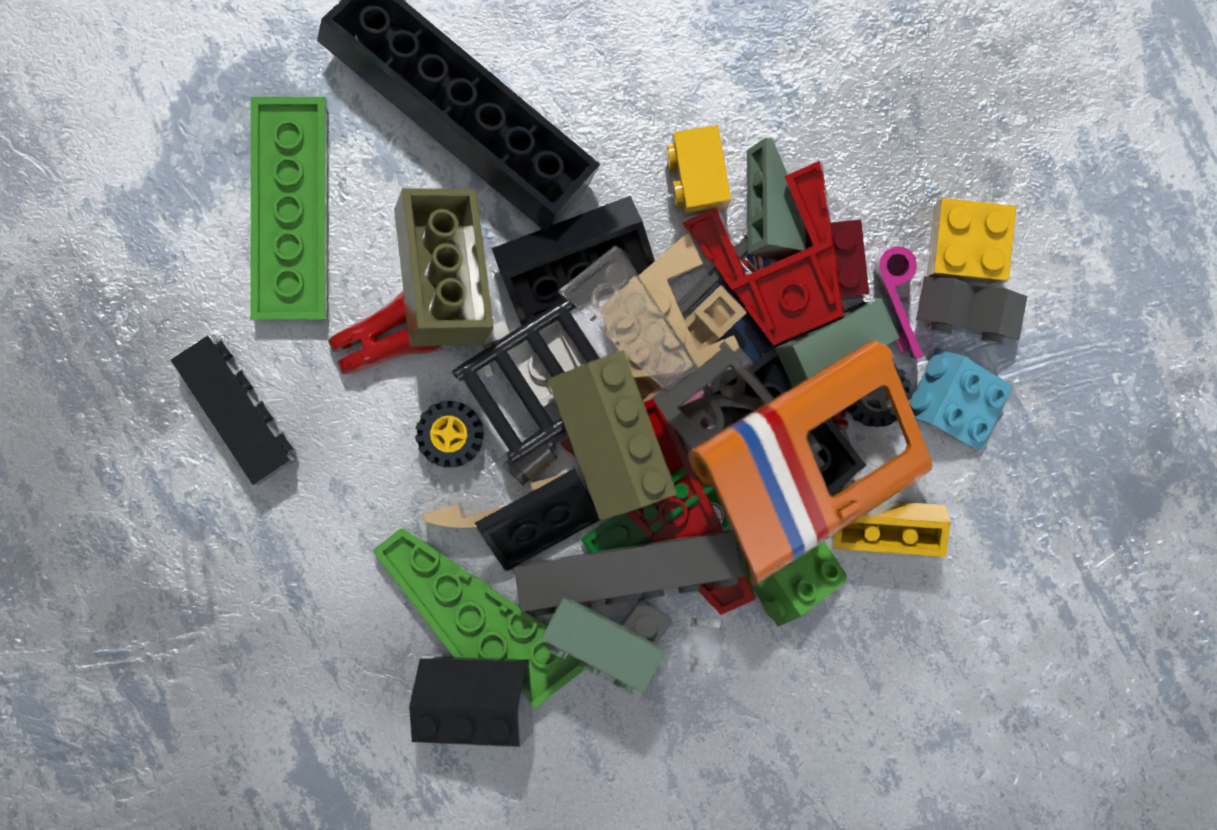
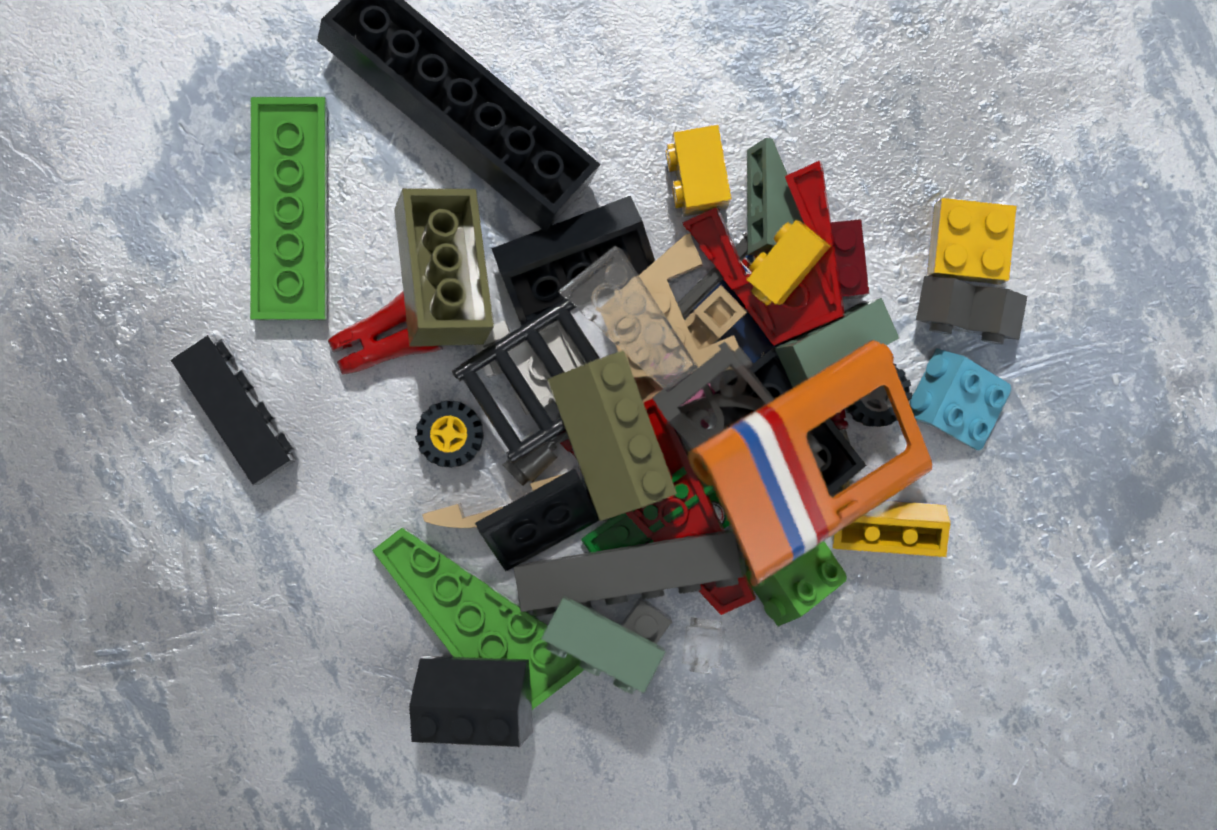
dark pink door [874,246,923,359] -> none
none -> yellow brick [747,220,830,305]

